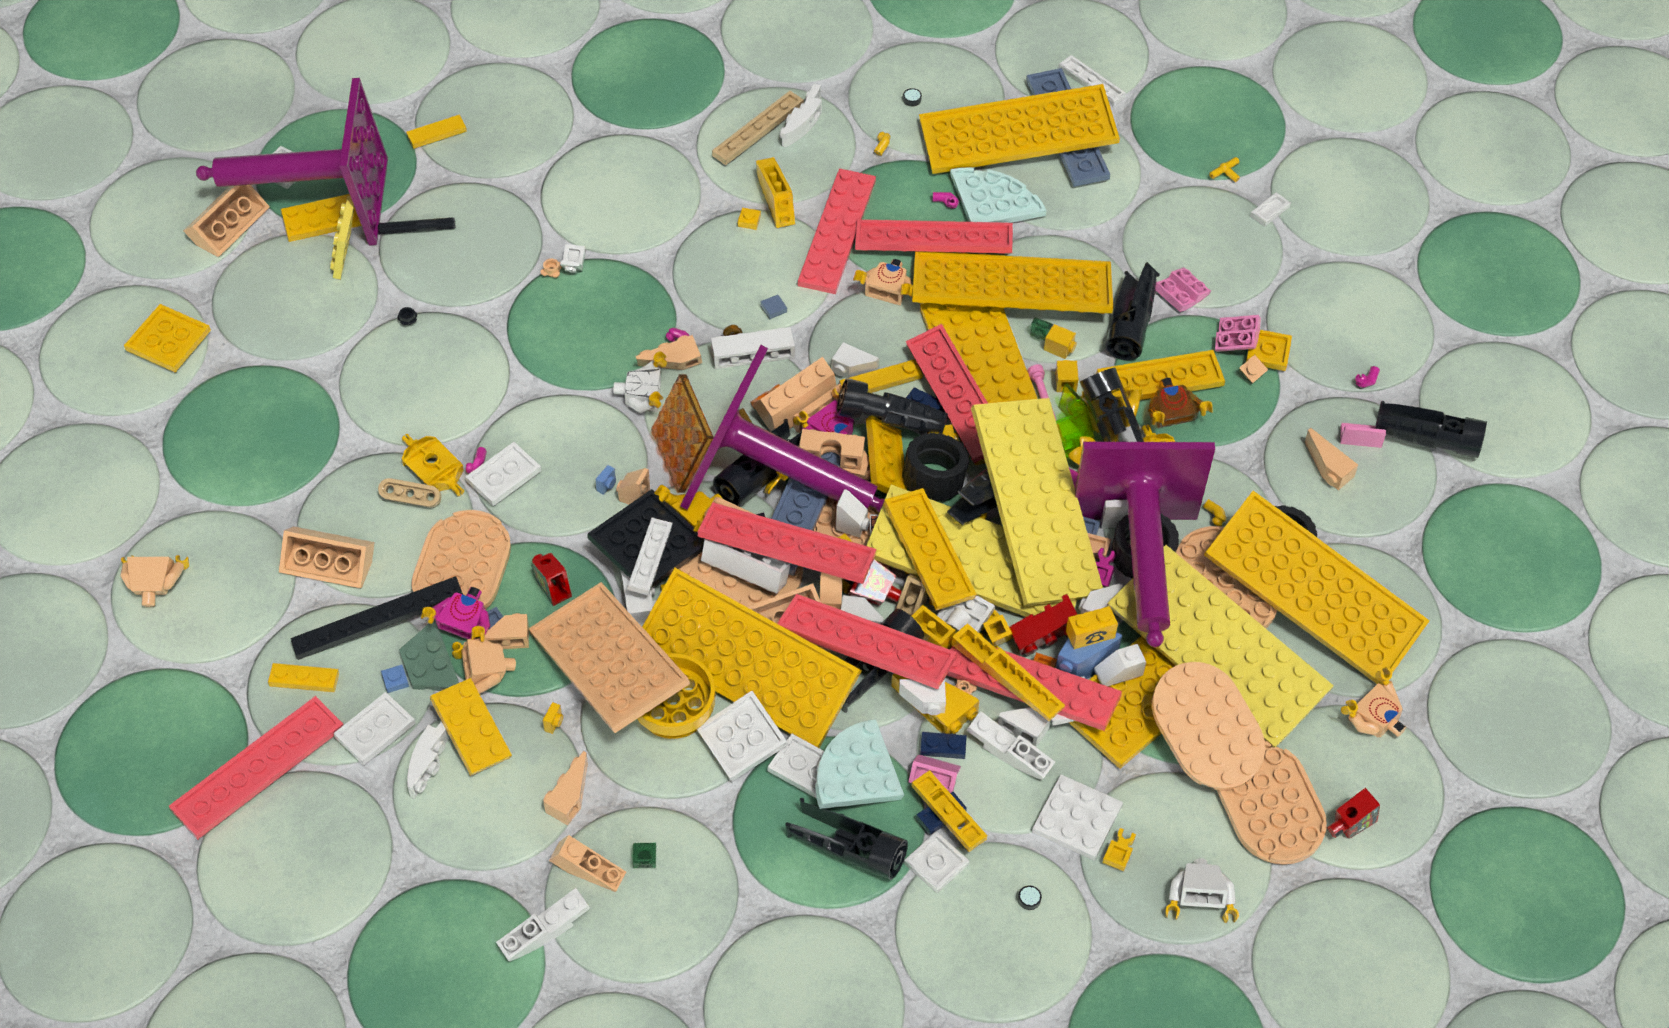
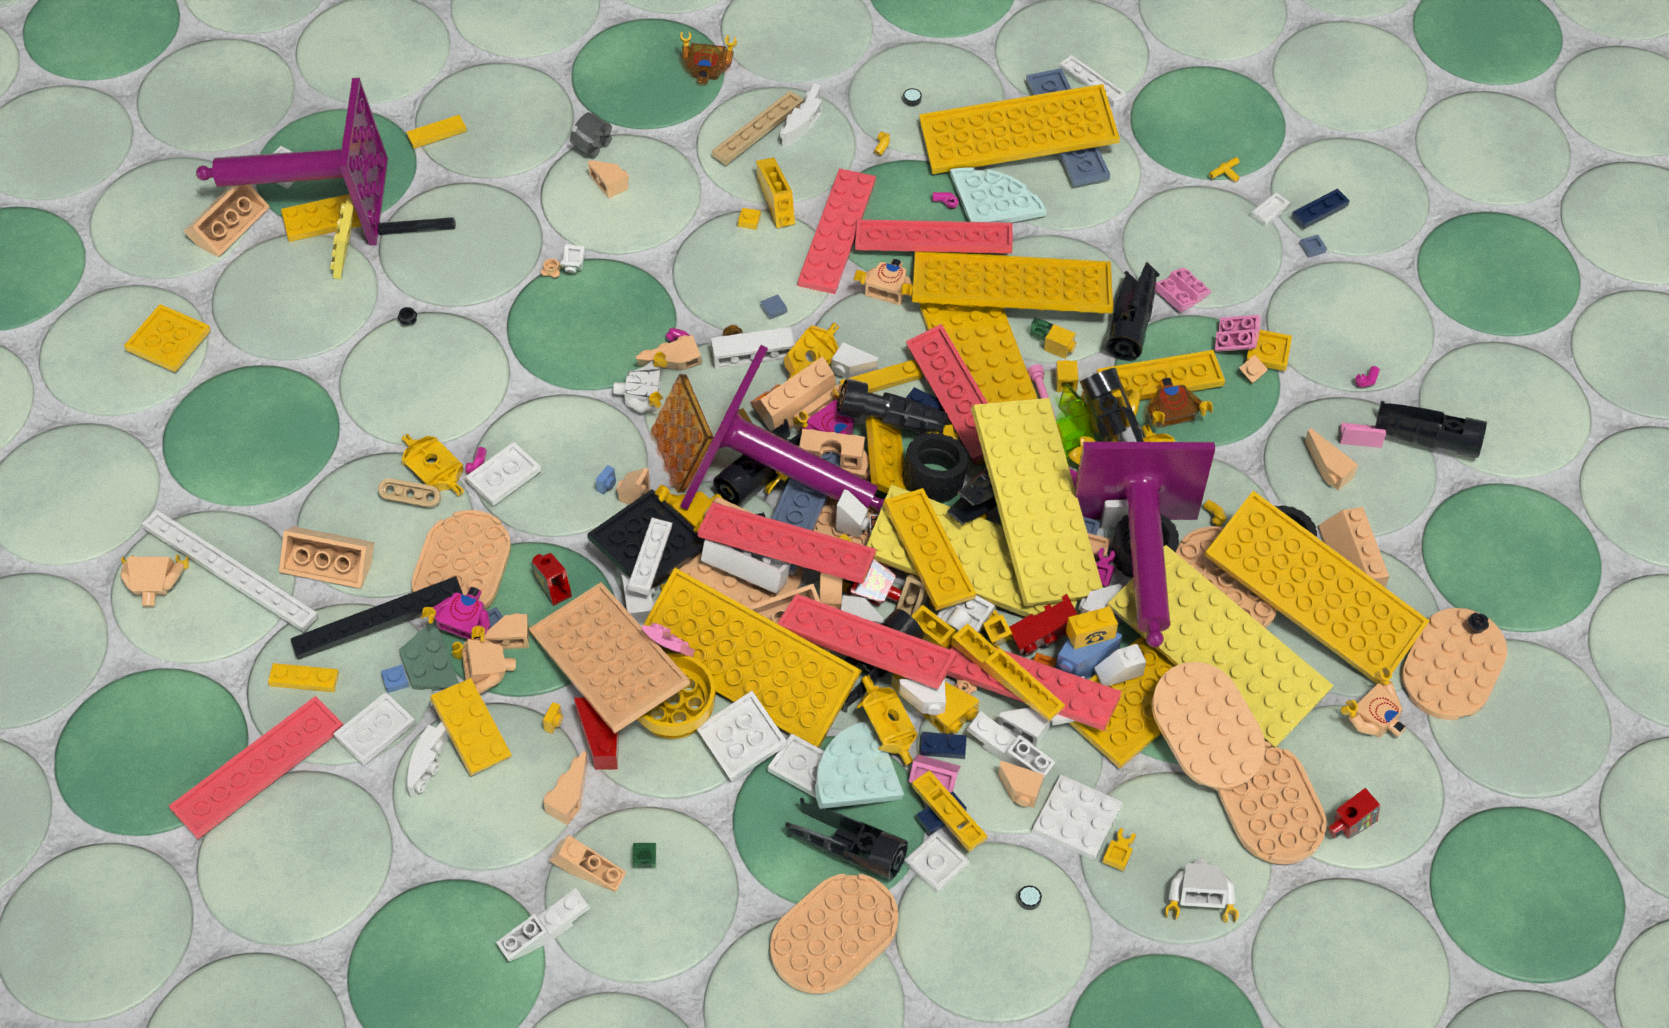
none -> white plate [142,510,318,632]
none -> dark grey brick [570,112,612,158]
none -> red wedge [574,697,619,770]
none -> light nougat slope [588,160,629,198]
none -> bright pink slope [642,623,695,657]
none -> clear orange torso [680,31,737,84]
none -> light nougat plate [770,873,898,994]
none -> yellow plate [784,323,839,380]
none -> yellow plate [857,675,918,766]
none -> light nougat slope [998,761,1044,808]
none -> dark blue plate [1291,188,1350,229]
none -> sand blue tile [1300,235,1327,258]
none -> light nougat slope [1318,507,1389,587]
none -> light nougat plate [1402,608,1507,720]
none -> black plate [1467,613,1489,633]

